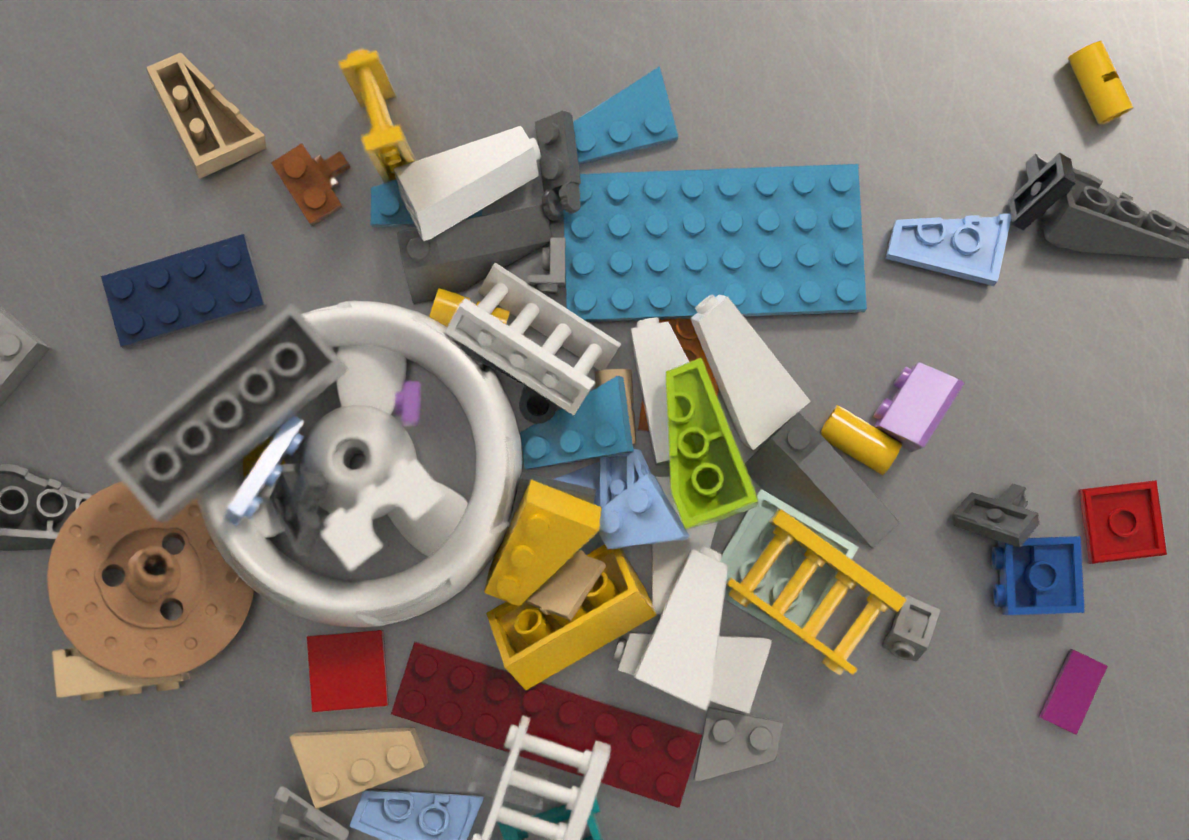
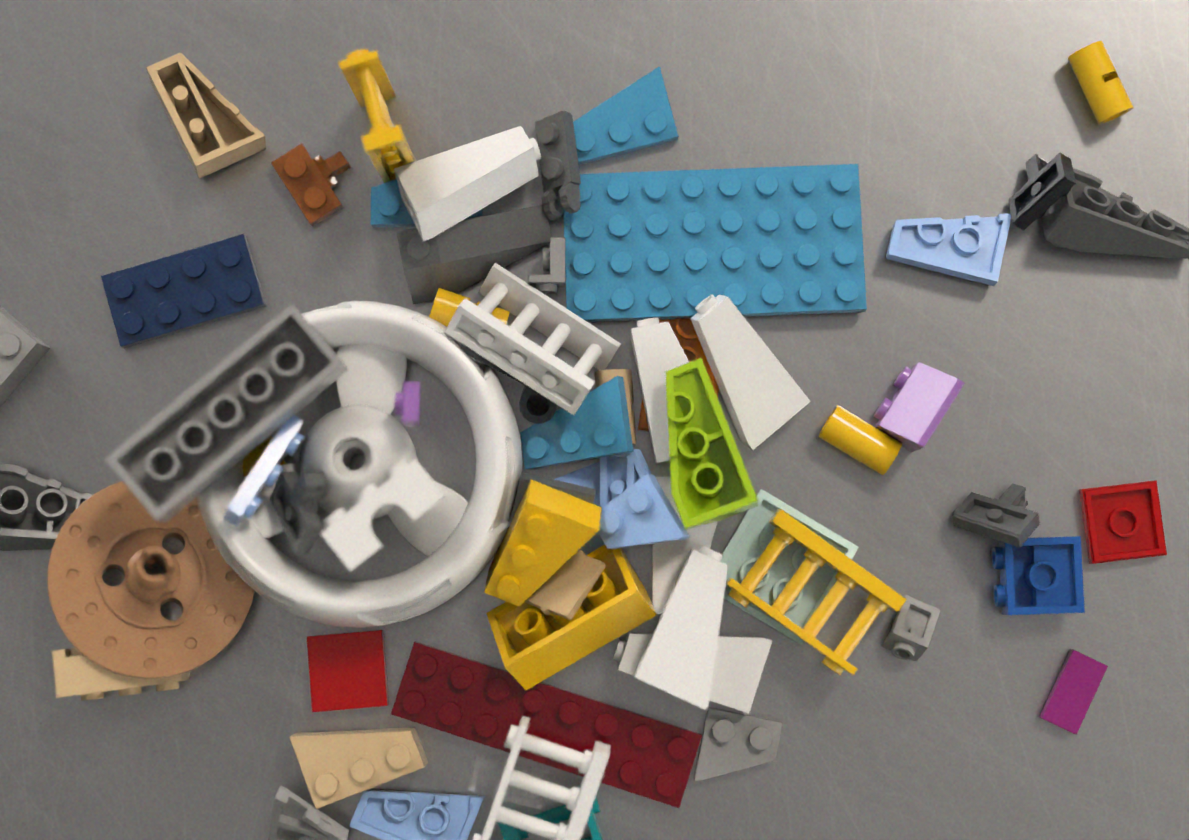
dark grey wedge [744,412,899,548] -> none

